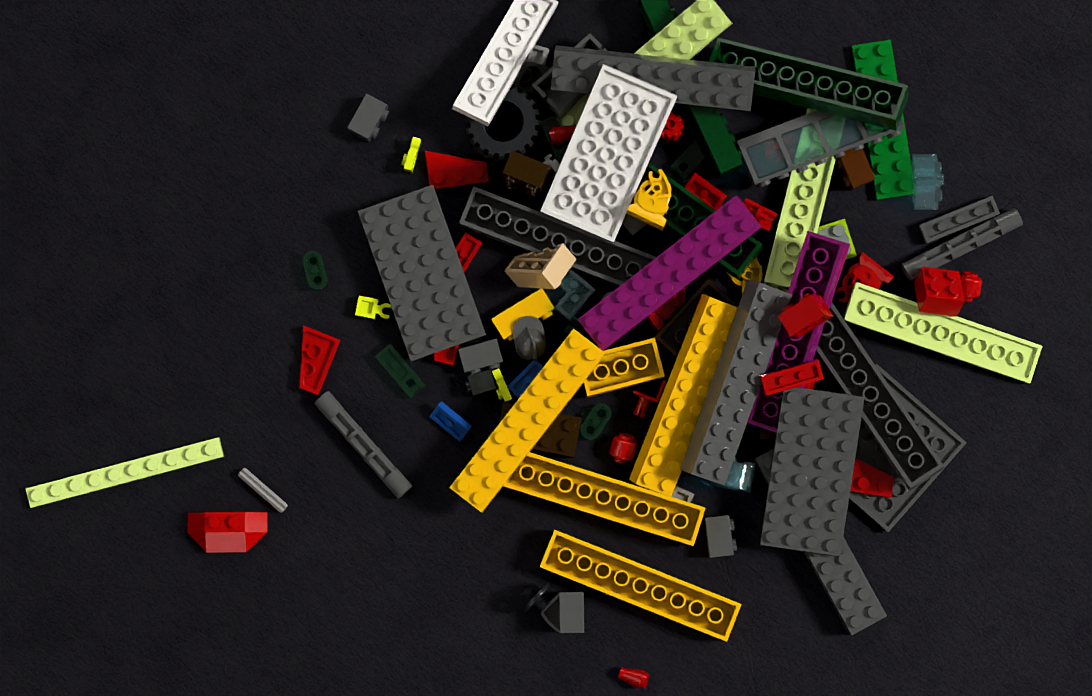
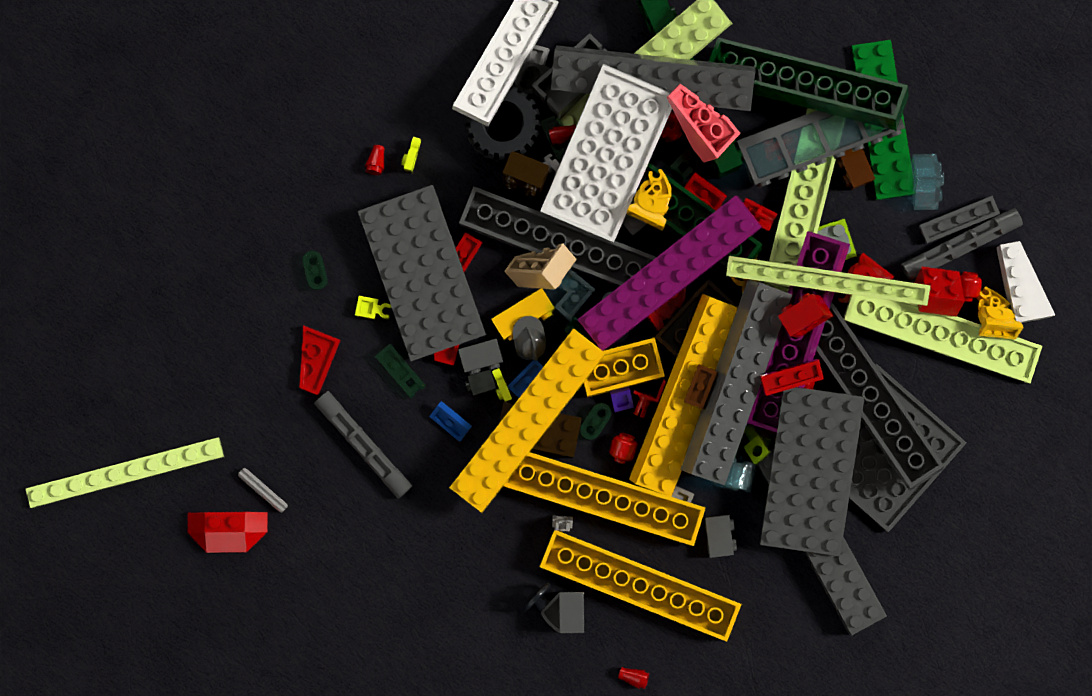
dark grey brick [348,93,389,142] -> none
red wing [425,151,489,190] -> none
red wing [850,458,894,498] -> none
none -> red cone [365,145,385,176]
none -> light grey plate [552,515,573,531]
none -> dark purple plate [610,387,634,412]
none -> coral wedge [667,84,740,163]
none -> reddish brown plate [684,364,718,409]
none -> yellowish green plate [726,256,931,306]
none -> lime bracket [744,424,773,464]
none -> yellow piece [977,287,1024,340]
none -> white wedge [997,241,1055,323]

